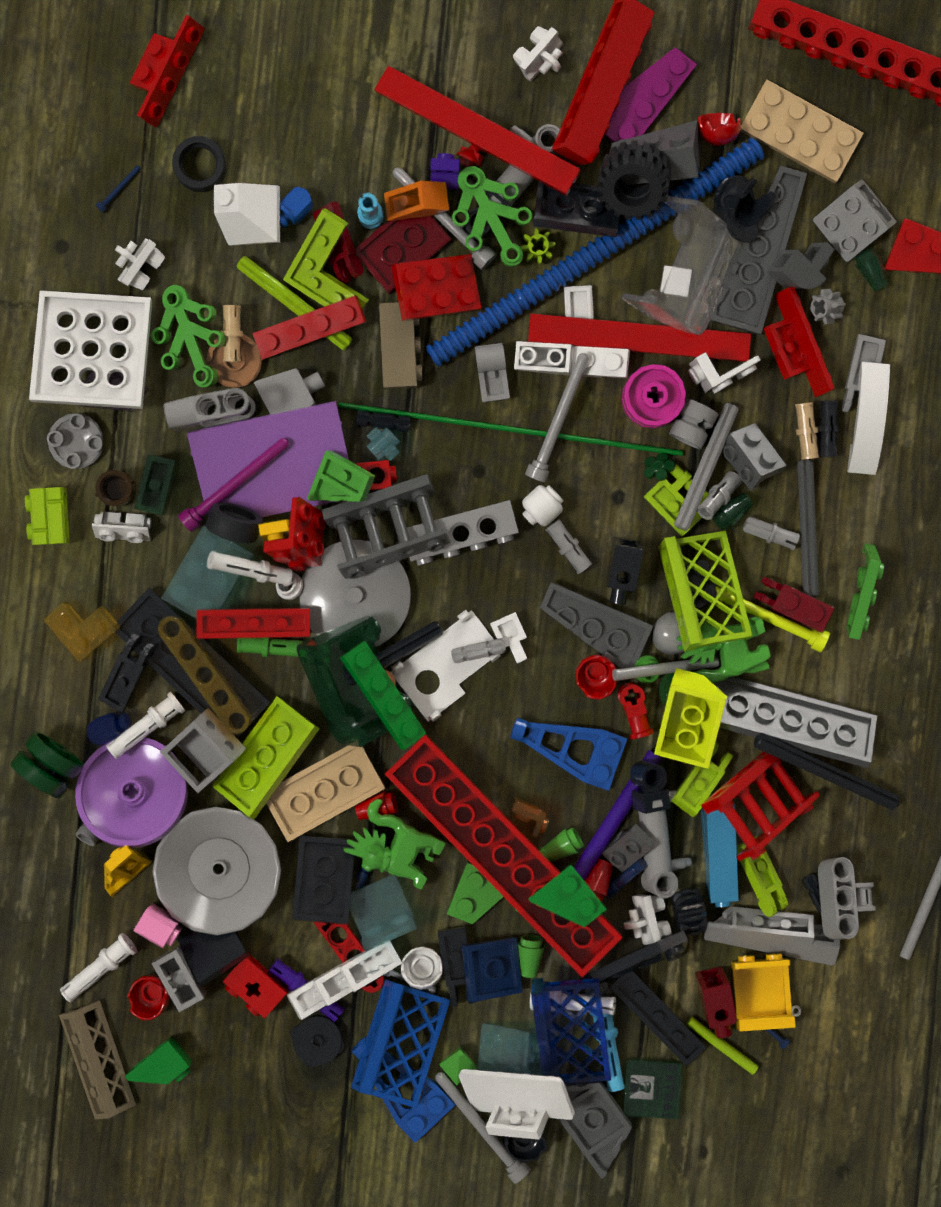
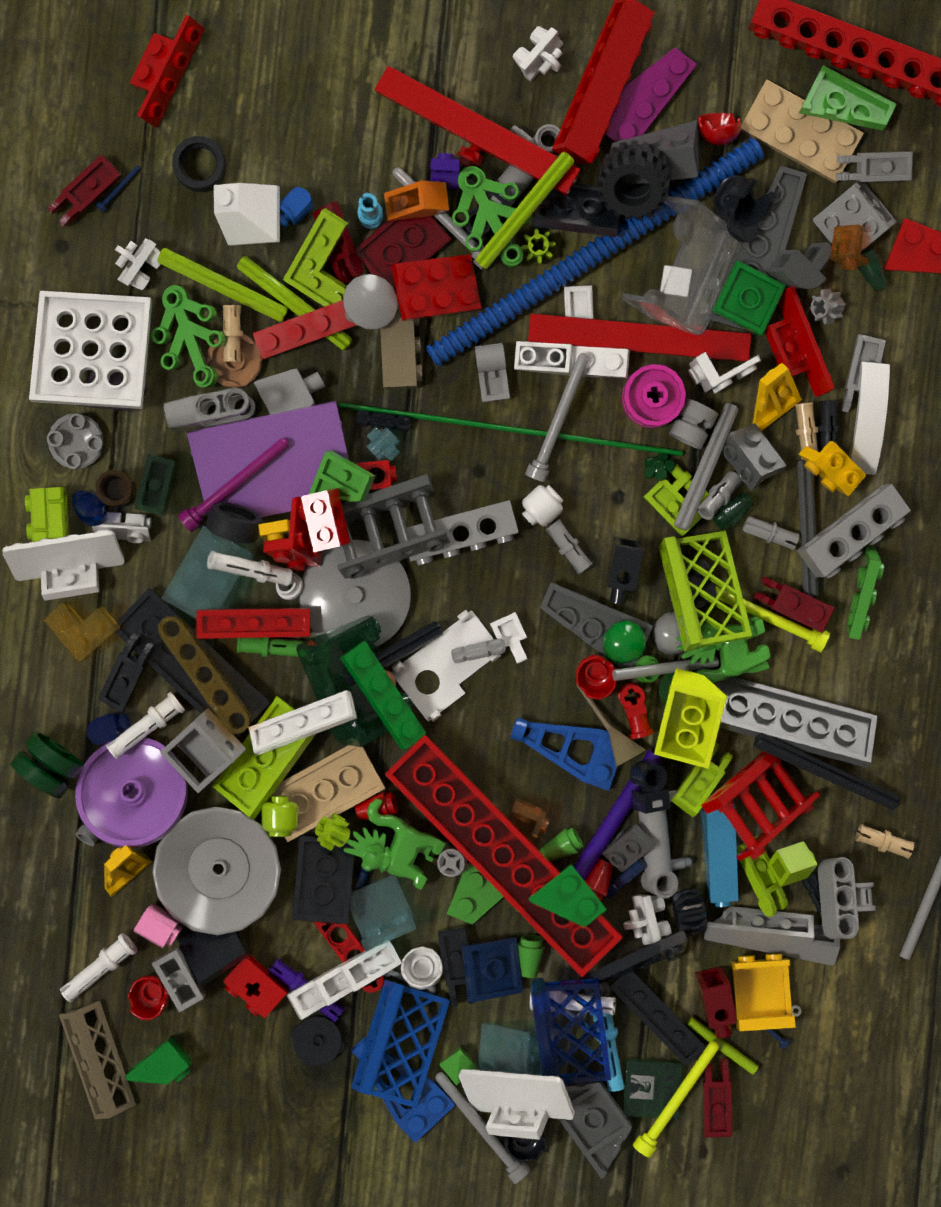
none -> white bracket [3,530,124,601]
none -> dark red hinge [47,154,122,227]
none -> clear blue arm [72,490,107,526]
none -> lime axle [157,248,288,322]
none -> white tile [249,690,357,755]
none -> lime head [262,795,298,837]
none -> brick [301,488,351,552]
none -> lime gear [315,813,350,851]
none -> light grey dish [343,275,398,329]
none -> light grey wheel [437,848,468,877]
none -> lime axle [475,152,574,269]
none -> dark tan piece [576,684,646,767]
none -> green hair [602,620,646,664]
none -> neon yellow piece [633,1041,719,1158]
none -> dark red hinge [702,1058,732,1138]
none -> green tile [711,260,786,336]
none -> yellow wing [752,363,802,431]
none -> lime brick [767,841,818,887]
none -> light grey brick [797,484,911,578]
none -> bright green wing [799,65,897,131]
none -> yellow bracket [799,441,866,496]
none -> clear orange bracket [830,224,869,270]
none -> light grey hinge [836,151,913,182]
none -> tan pin [855,824,914,859]

